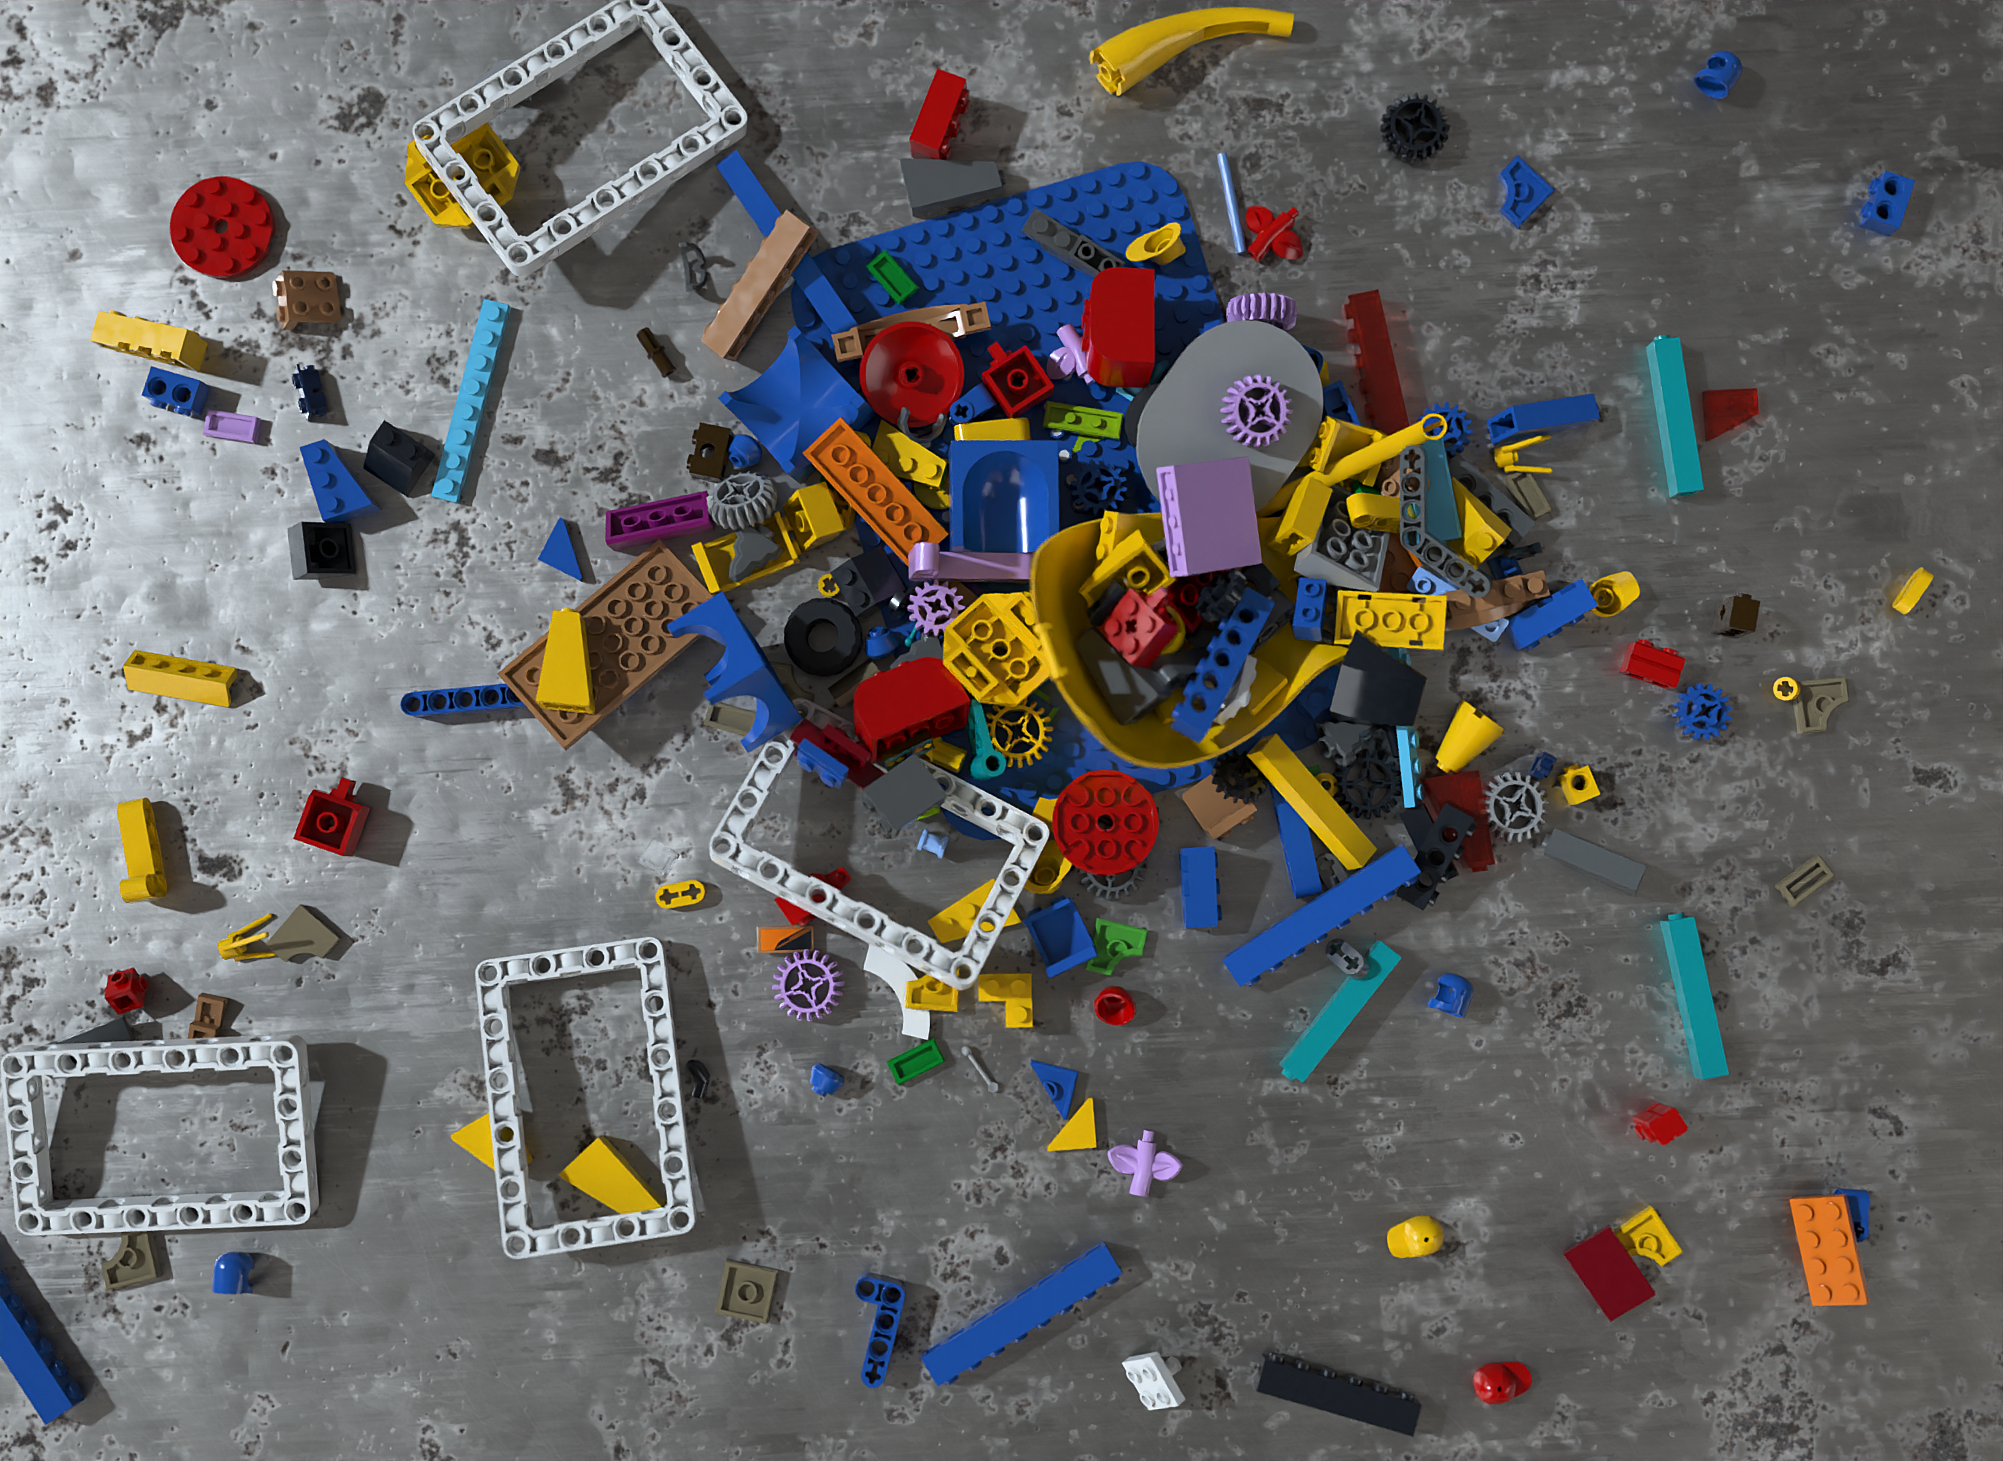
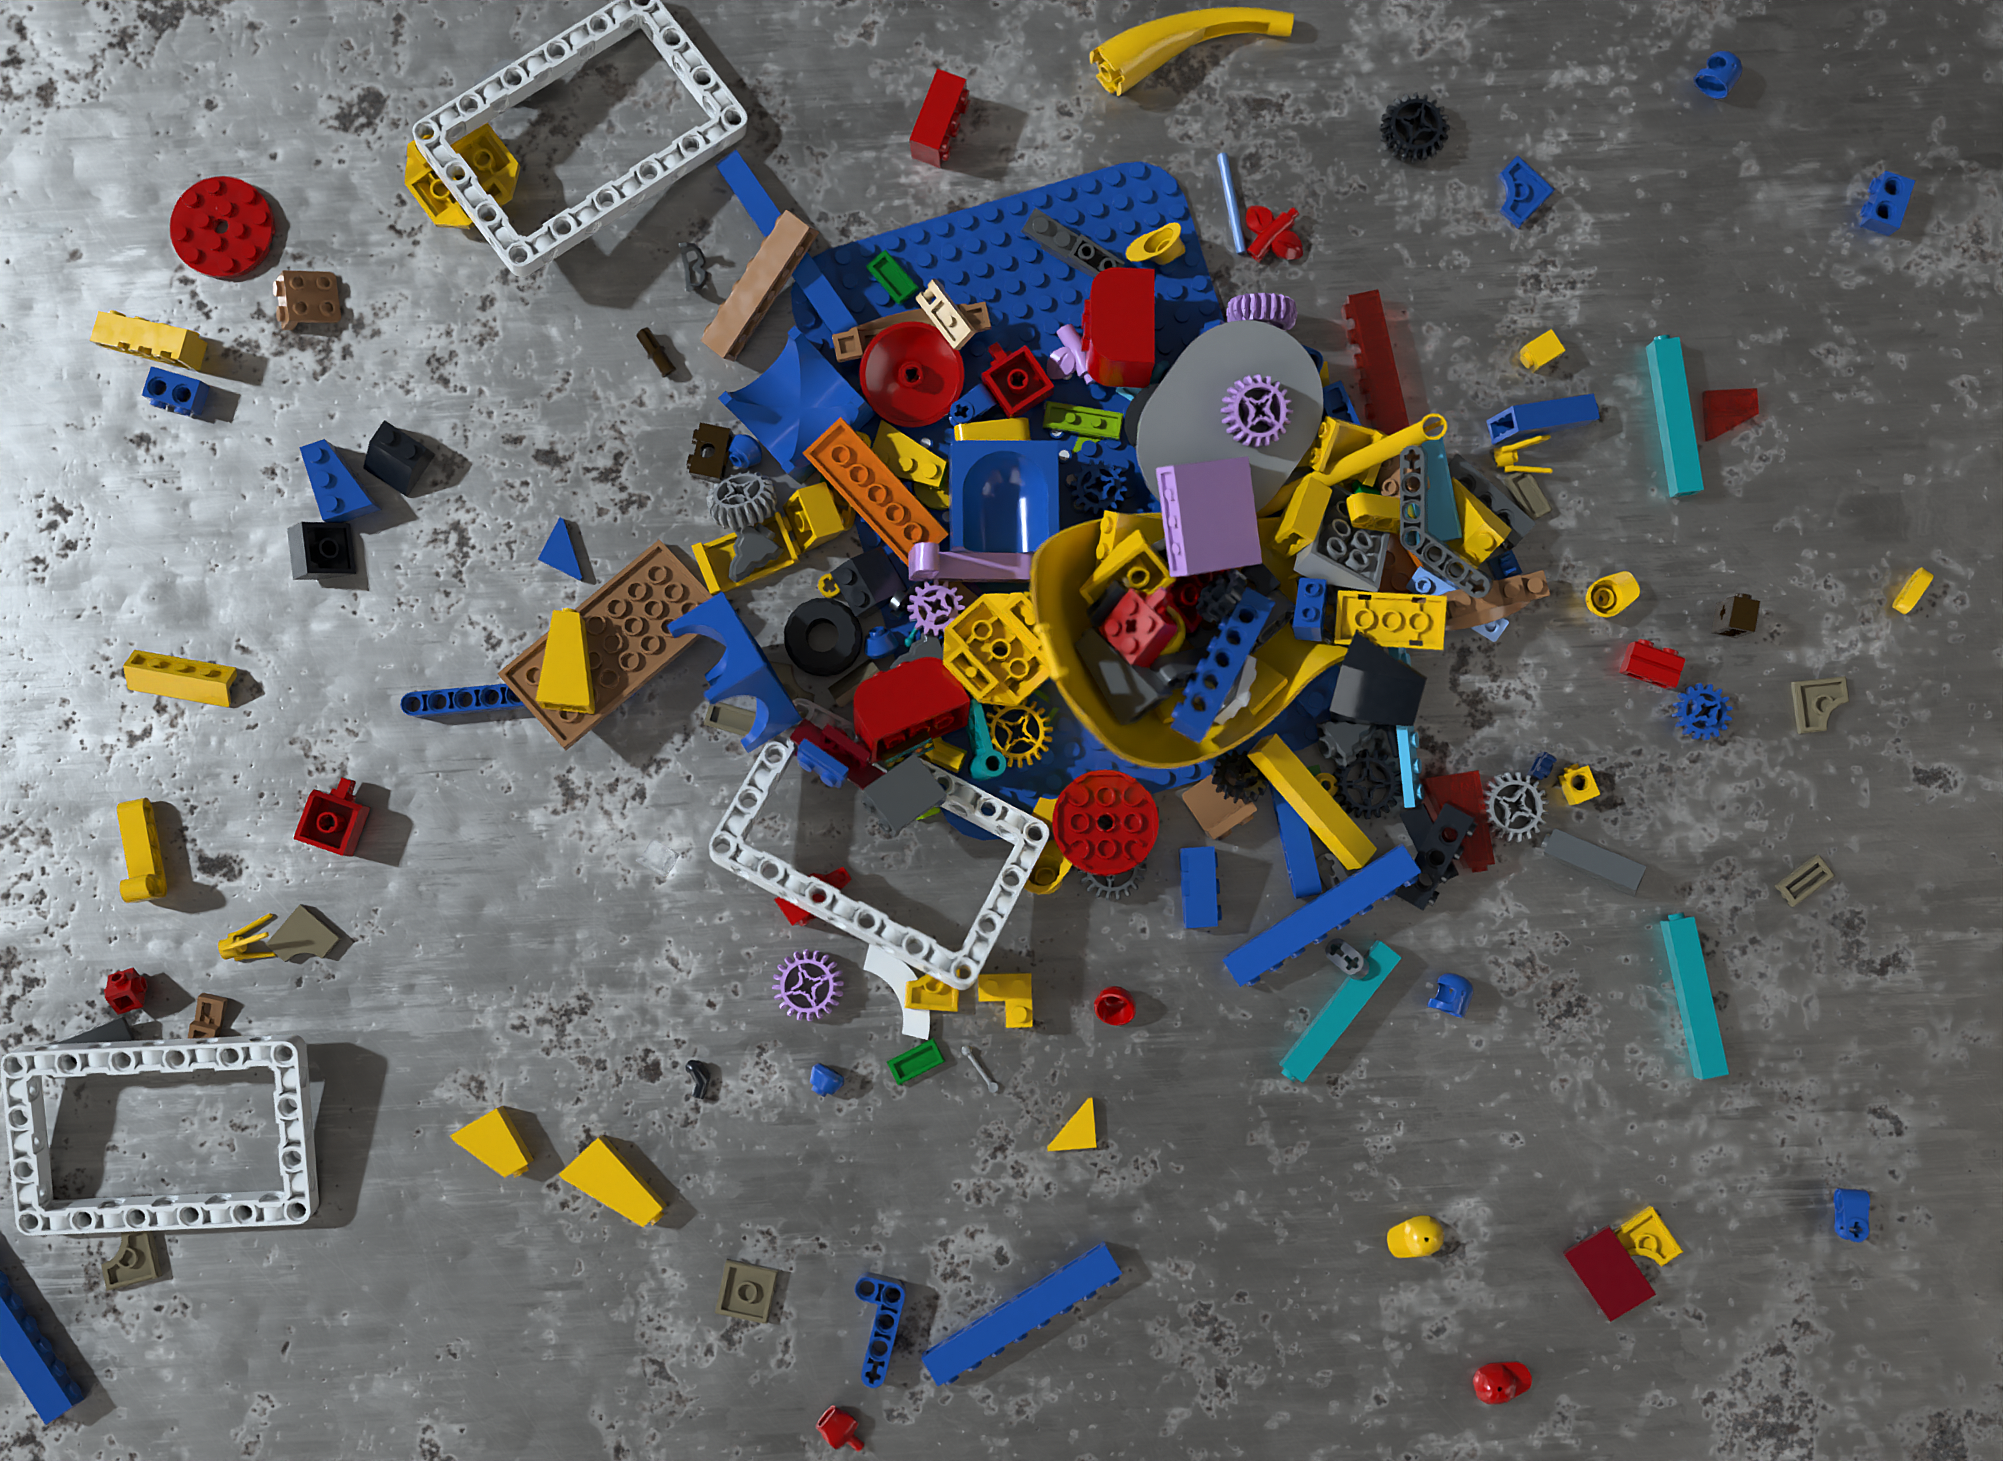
lavender tile [203,409,261,444] -> none
blue helmet [212,1251,255,1294] -> none
dark blue hinge [292,364,328,422] -> none
medium azure plate [431,299,511,504] -> none
white beam [475,937,697,1259] -> none
magenta slope [605,491,715,551] -> none
yellow beam [655,880,707,909] -> none
slope [757,925,814,953] -> none
dark grey helmet [897,407,947,443] -> none
dark grey slope [899,158,1006,217] -> none
light blue bush [917,828,950,859] -> none
yellow wing [927,878,1022,943] -> none
blue panel [1022,895,1099,978] -> none
blue tile [1030,1059,1079,1120] -> none
bright green tile [1085,918,1148,976] -> none
lavender plant [1108,1130,1183,1197] -> none
white plate [1122,1352,1185,1410] -> none
black brick [1254,1352,1422,1437] -> none
blue gear [1417,402,1473,459] -> none
yellow cone [1435,700,1505,774] -> none
black bar [1504,542,1543,560] -> none
blue wedge [1504,578,1598,651] -> none
red brick [1633,1102,1688,1146] -> none
yellow bush [1773,677,1800,701] -> none
orange plate [1789,1194,1870,1306] -> none
none -> red piece [816,1405,864,1452]
none -> tan plate [916,278,976,350]
none -> yellow brick [1519,329,1566,373]

